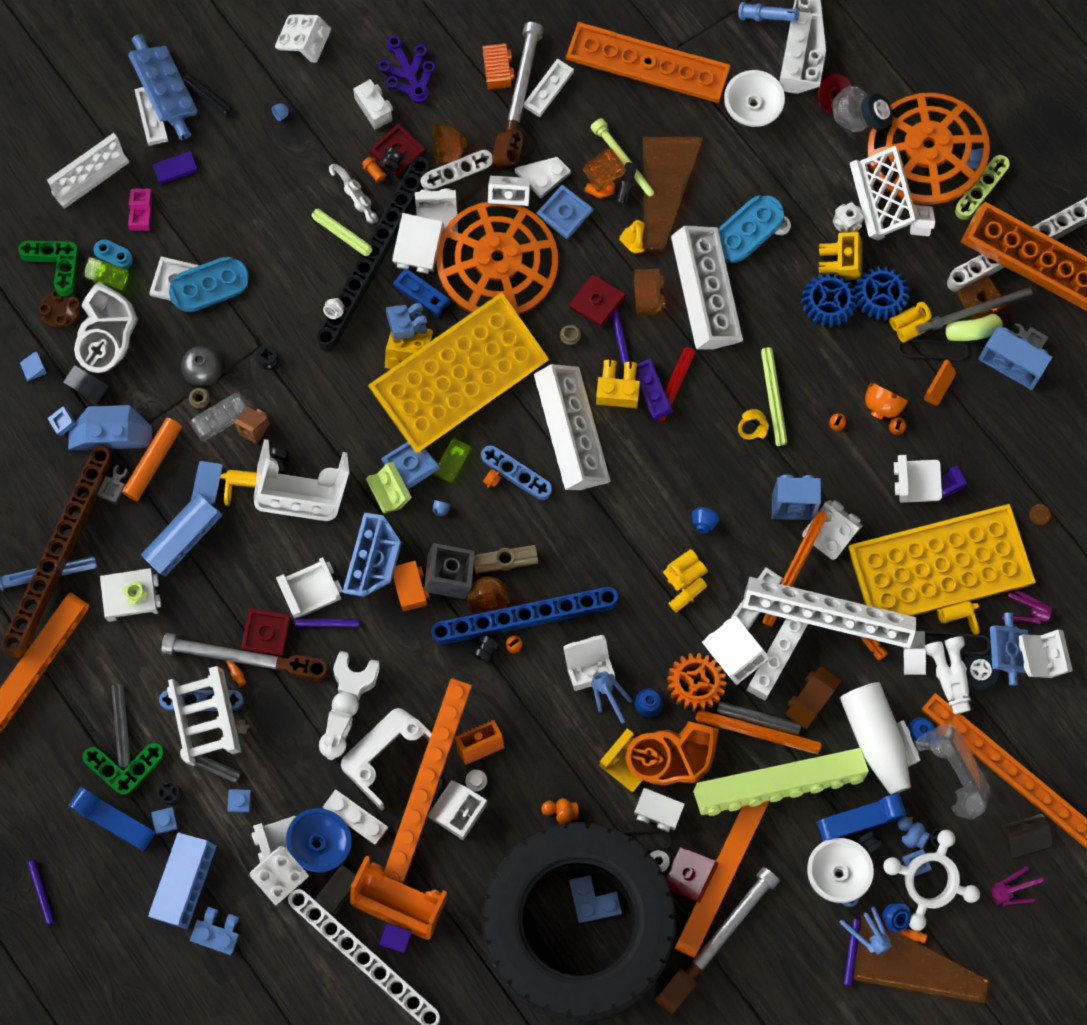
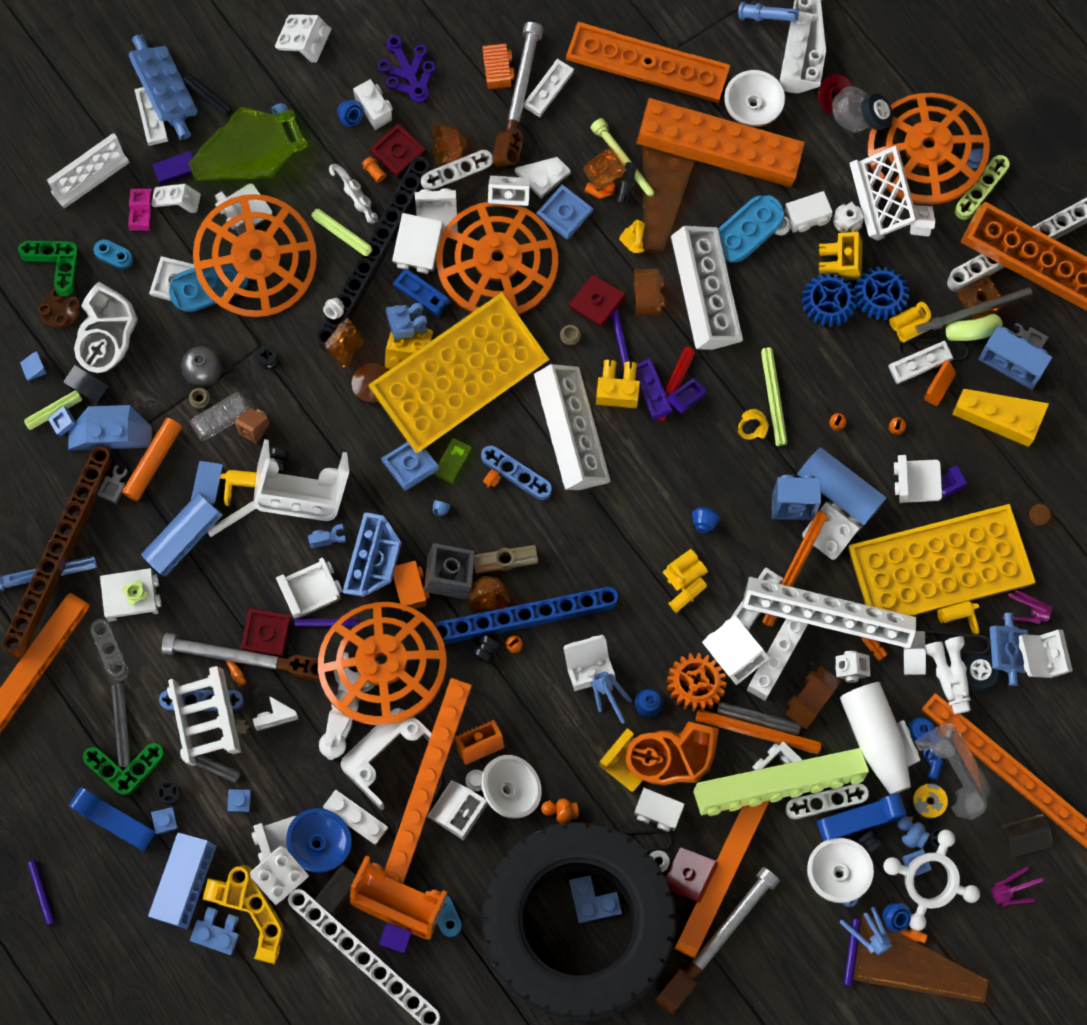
clear neon green slope [82,257,130,290] -> none
yellowish green bracket [366,462,412,514] -> none
black wheel [379,148,404,172] -> none
orange cylinder [865,382,908,420] -> none
none -> yellowish green axle [24,390,82,430]
none -> clear beam [91,619,129,681]
none -> white bracket [151,184,201,213]
none -> clear neon green windscreen [188,107,308,181]
none -> orange dish [193,194,317,317]
none -> yellow connector [202,865,284,964]
none -> white bar [207,500,256,537]
none -> white bracket [215,184,272,235]
none -> white slope [253,697,298,731]
none -> medium blue plate [308,524,346,549]
none -> orange dish [318,602,447,725]
none -> clear orange piece [325,319,364,368]
none -> blue cone [337,100,363,127]
none -> reddish brown dish [351,363,388,403]
none -> dark azure plate [437,896,462,937]
none -> white dish [482,755,541,819]
none -> orange brick [636,98,805,188]
none -> dark purple tile [667,378,708,414]
none -> white bracket [752,742,802,771]
none -> white brick [784,191,833,233]
none -> white beam [785,784,869,819]
none -> medium blue brick [797,447,887,525]
none -> white brick [835,651,870,683]
none -> white tile [888,341,954,384]
none -> yellow piece [912,784,948,819]
none -> blue arm [923,747,943,780]
none -> yellow wedge [952,389,1049,447]

